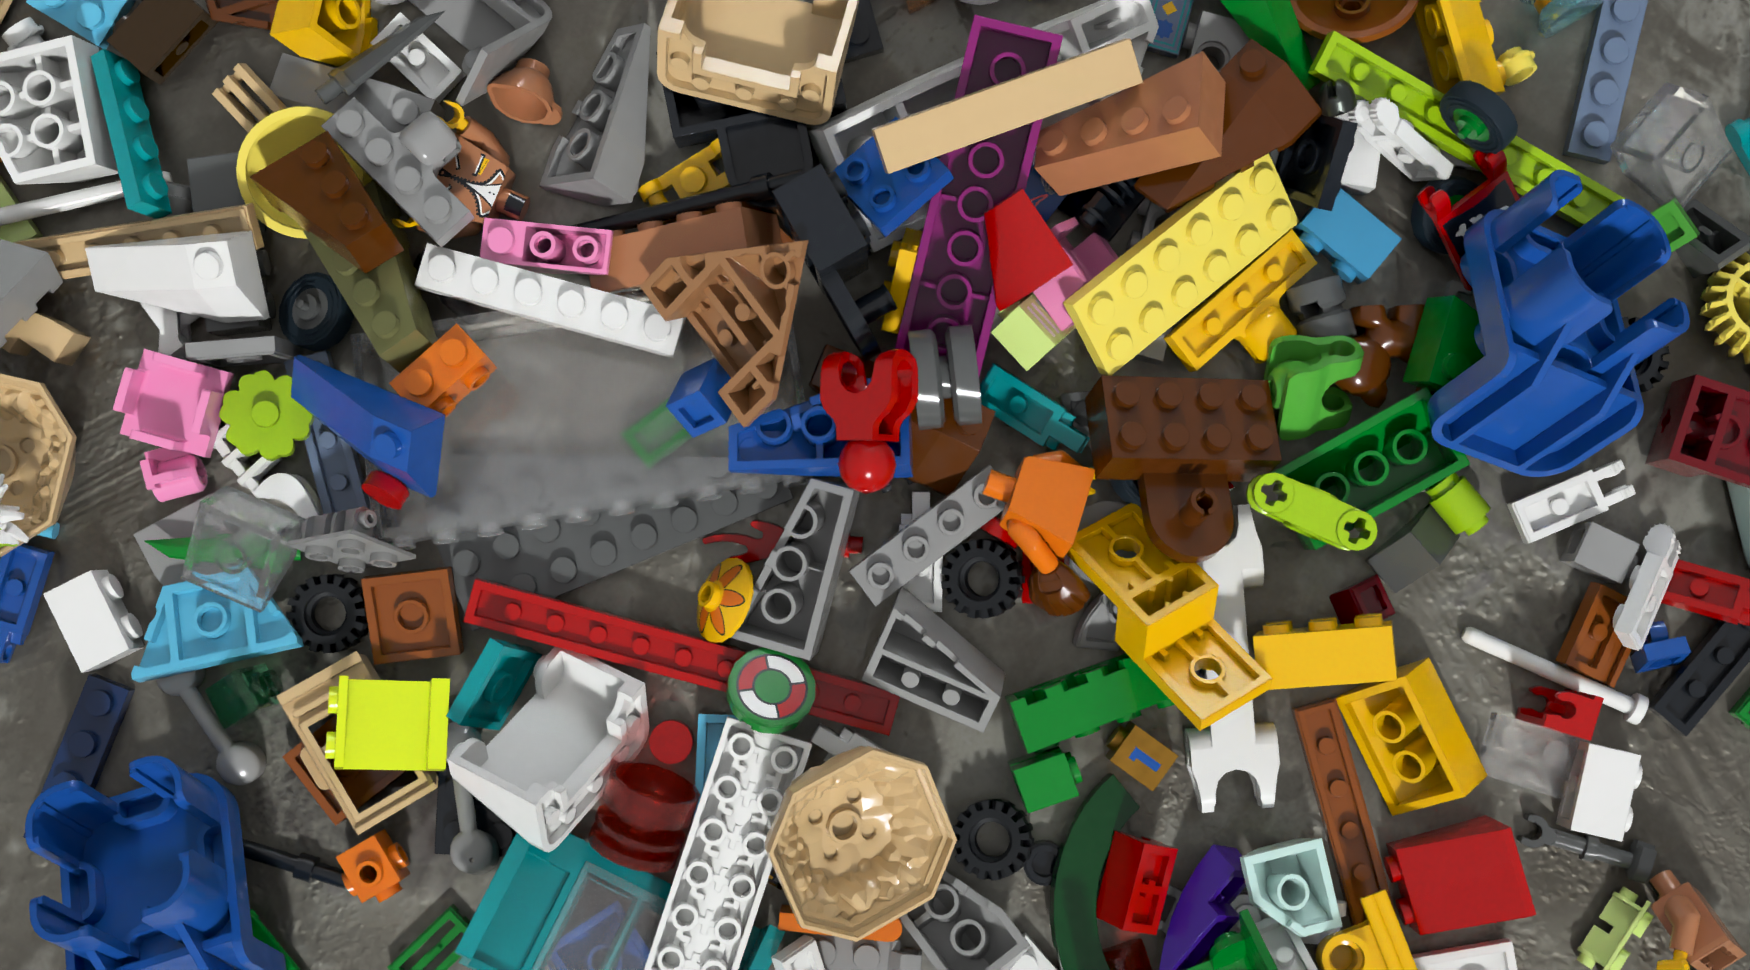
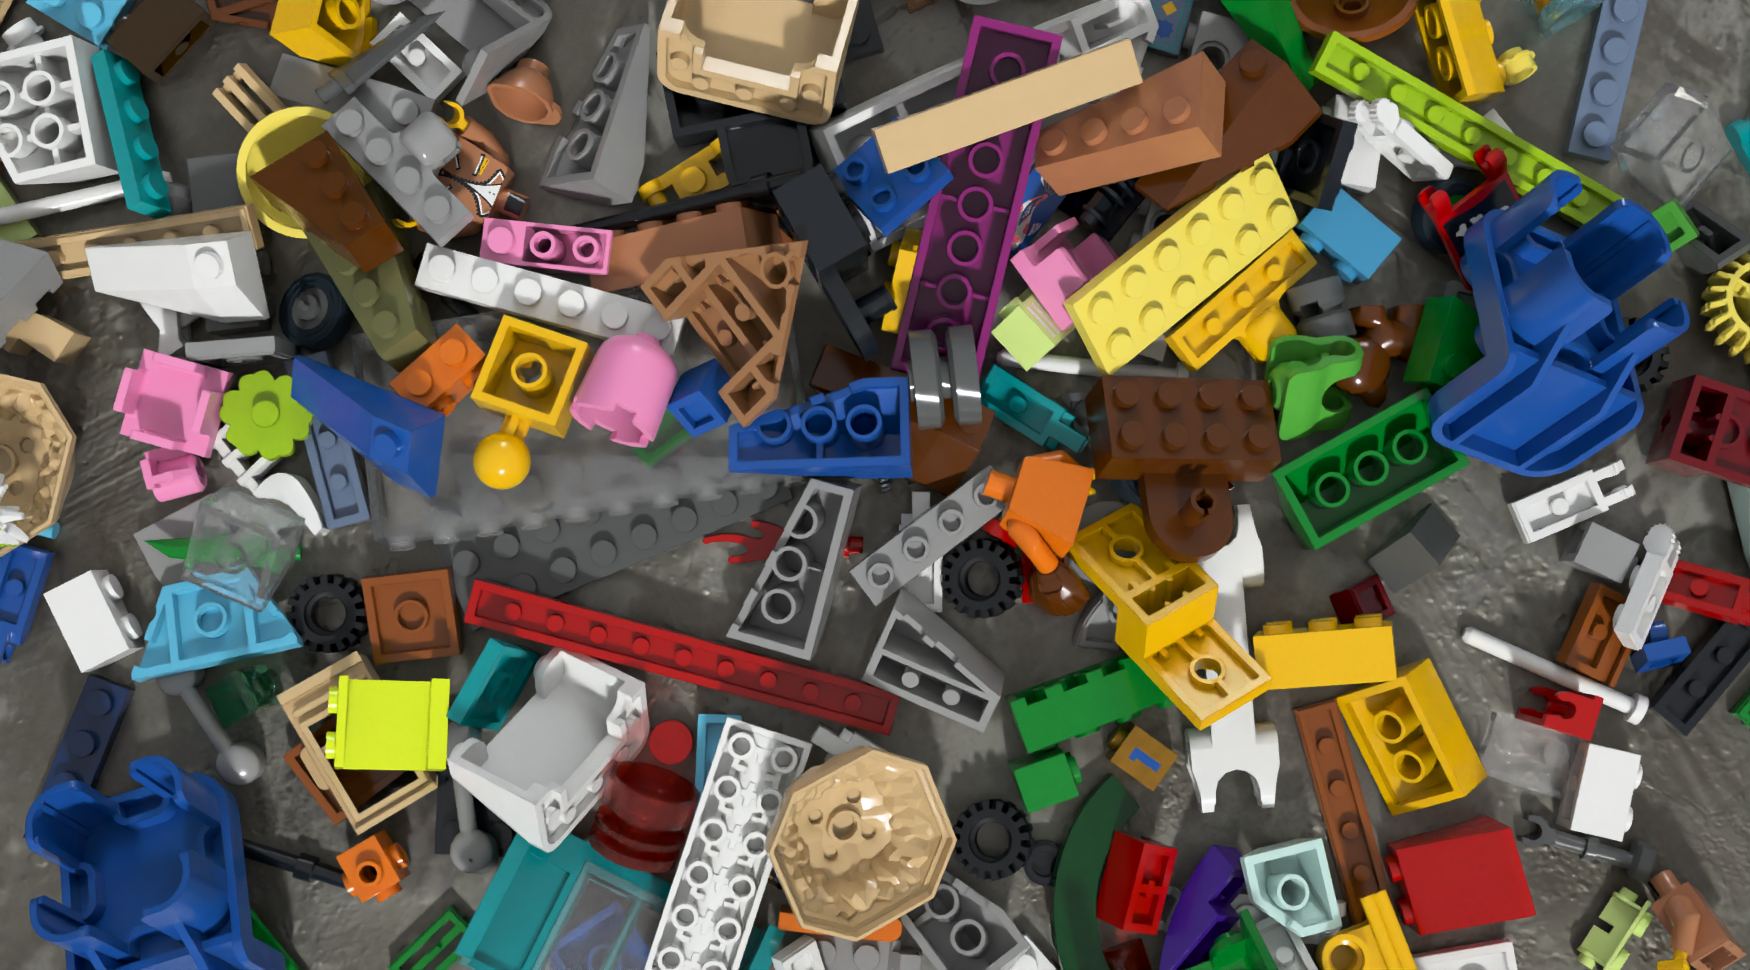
light grey hinge [287,506,416,573] -> none
red tile [361,470,409,510] -> none
yellow dish [697,558,754,643] -> none
tile [726,647,815,734] -> none
red piece [820,349,918,494] -> none
red slope [984,188,1074,311] -> none
lime piece [1246,472,1378,551] -> none
pearl dark grey hinge [1318,78,1357,117] -> none
lime brick [1425,472,1491,536] -> none
black wheel [1439,80,1518,154] -> none
none -> yellow brick [470,314,595,490]
none -> bright pink cylinder [569,333,678,448]
none -> white bar [996,349,1189,378]

